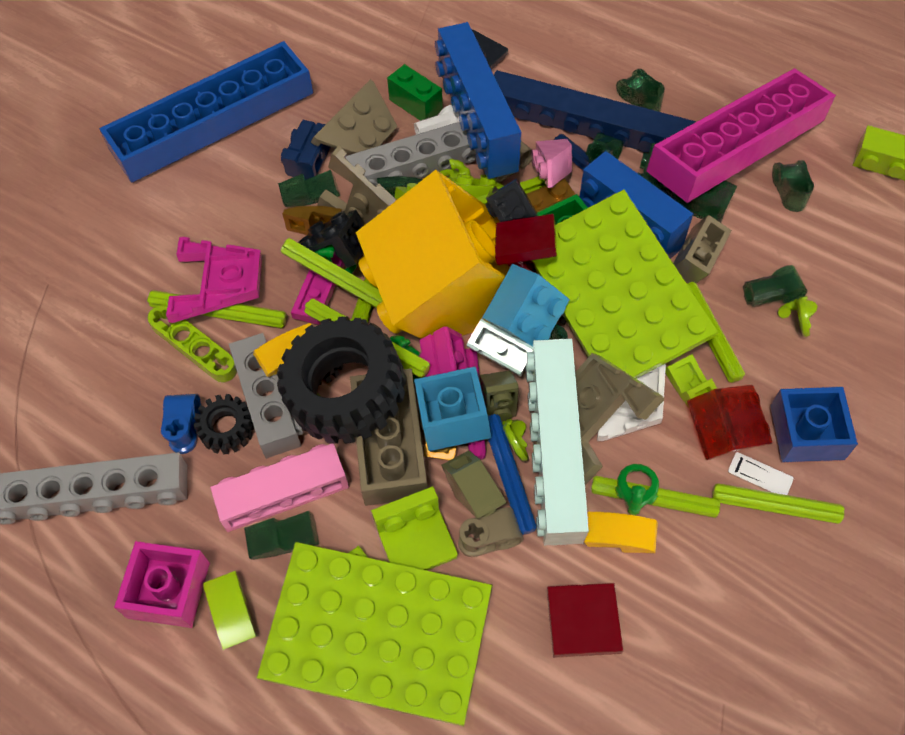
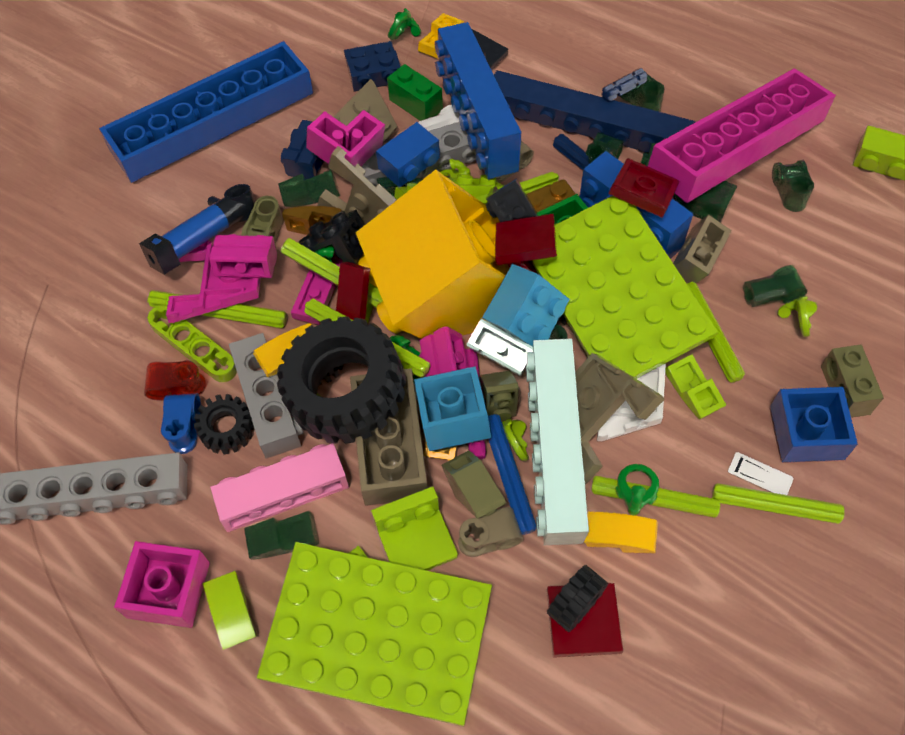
bright pink slope [531,139,572,188] -> none
clear red bracket [687,385,773,460] -> none
none -> piece [139,184,256,275]
none -> clear red piece [144,360,207,401]
none -> dark pink brick [209,234,277,278]
none -> olive piece [241,195,284,243]
none -> dark pink brick [306,110,385,166]
none -> dark red tile [336,262,370,320]
none -> dark blue plate [344,41,401,92]
none -> blue brick [376,122,440,187]
none -> green piece [388,8,421,40]
none -> yellow slope [418,13,464,59]
none -> black tyre [547,565,608,632]
none -> dark blue axle [601,68,648,102]
none -> dark red tile [609,158,680,218]
none -> olive brick [821,344,884,418]

